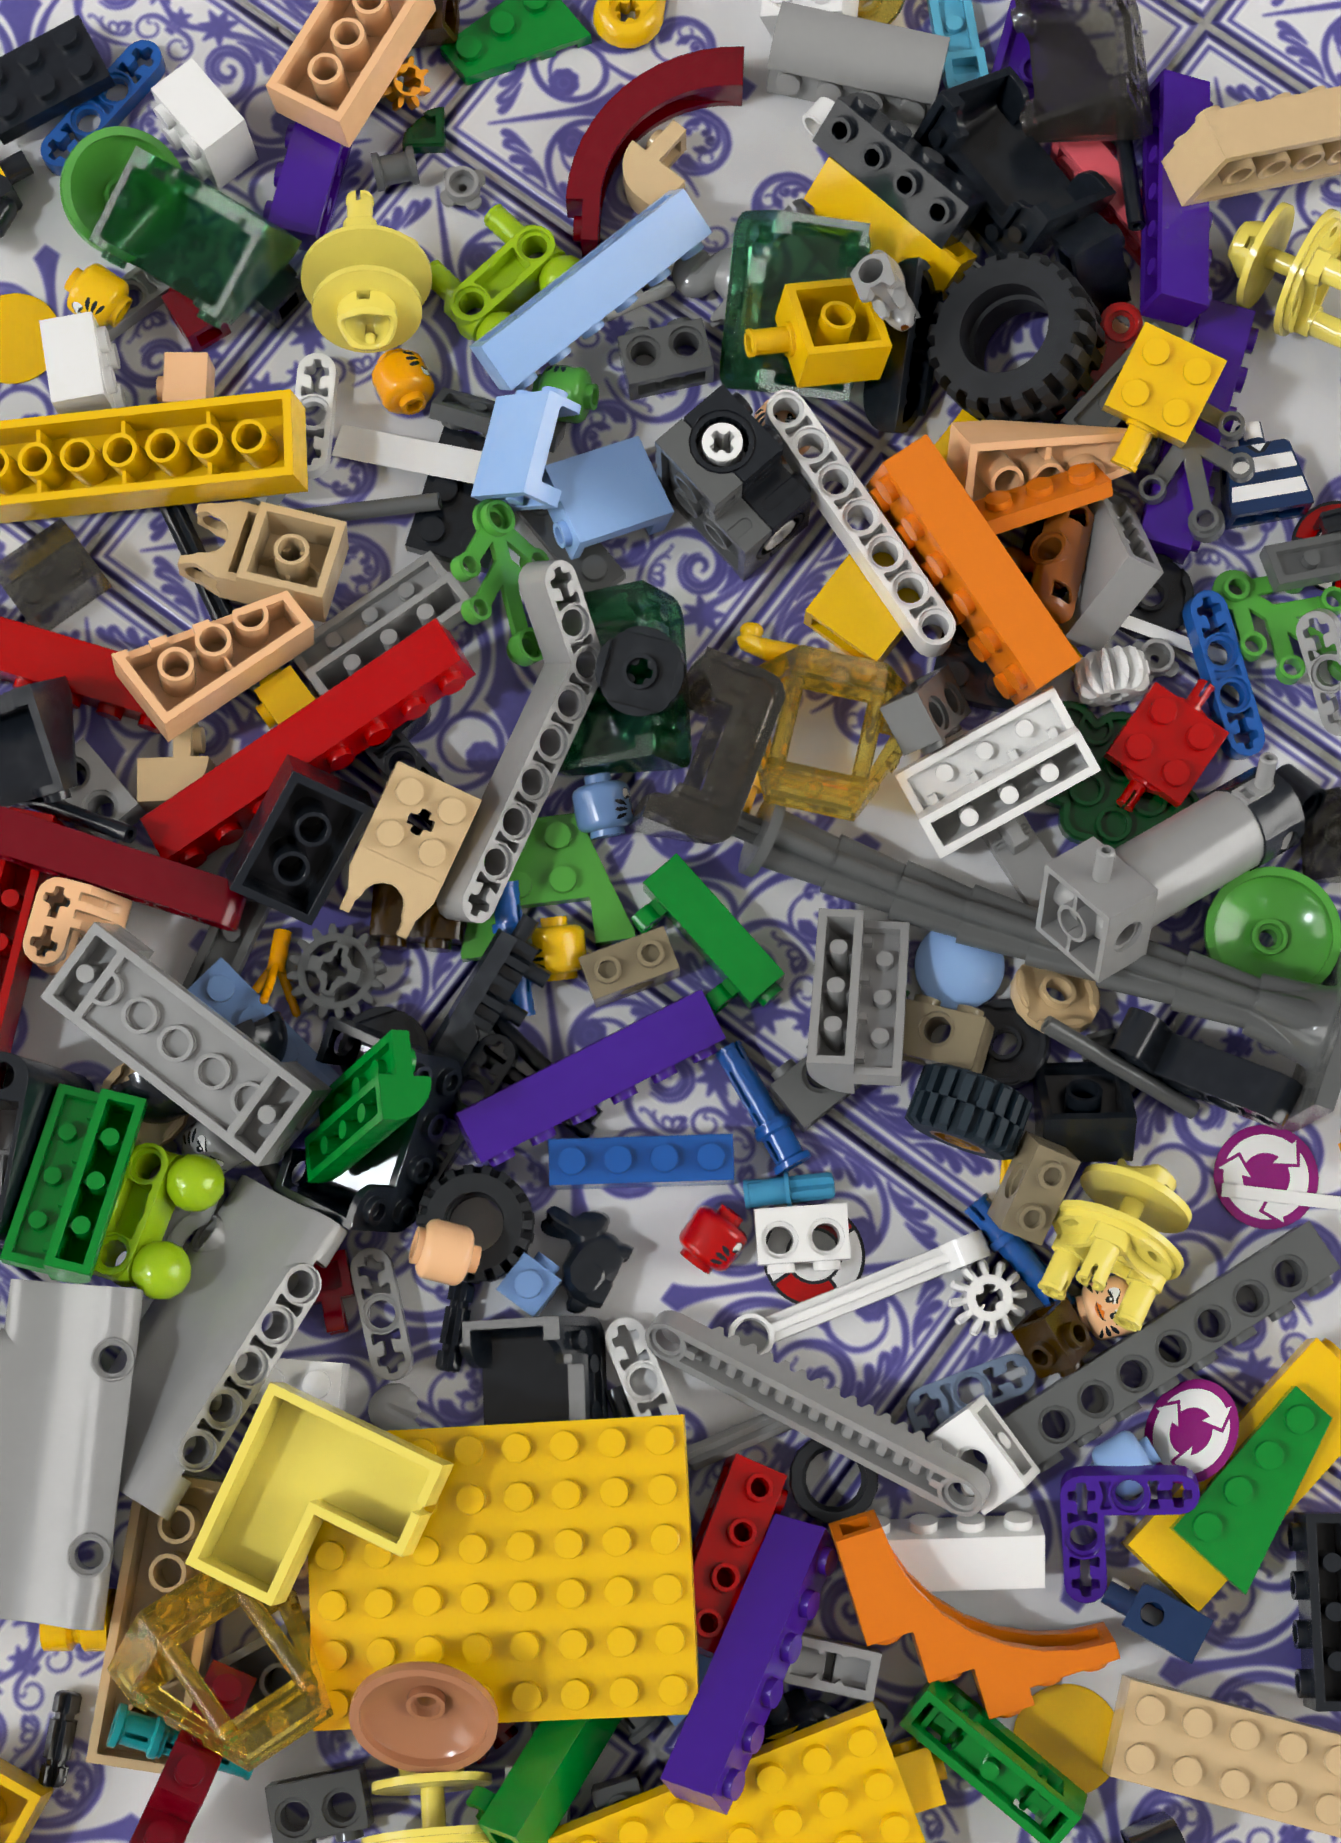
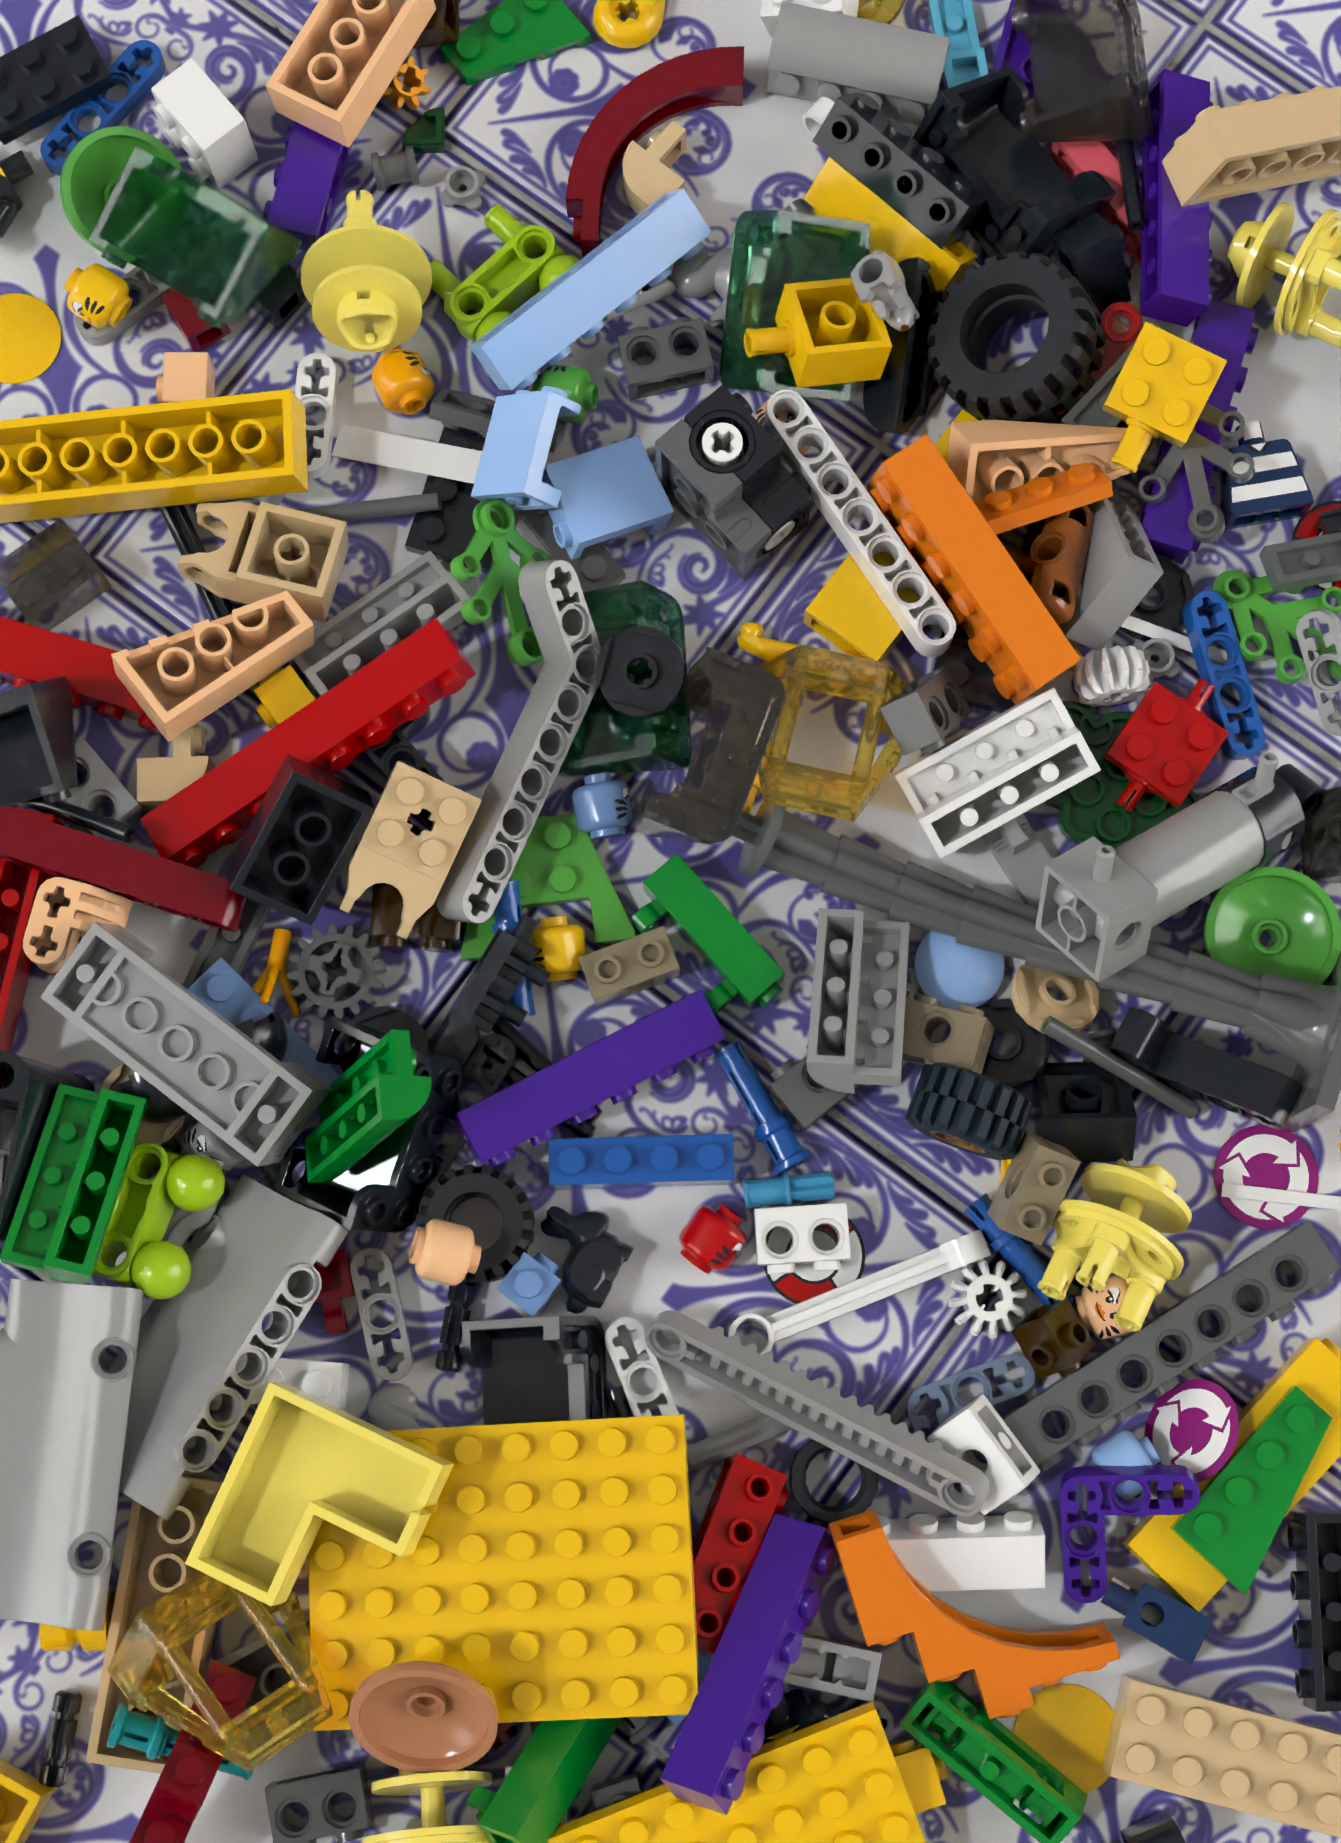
white brick [39,311,127,414] -> none

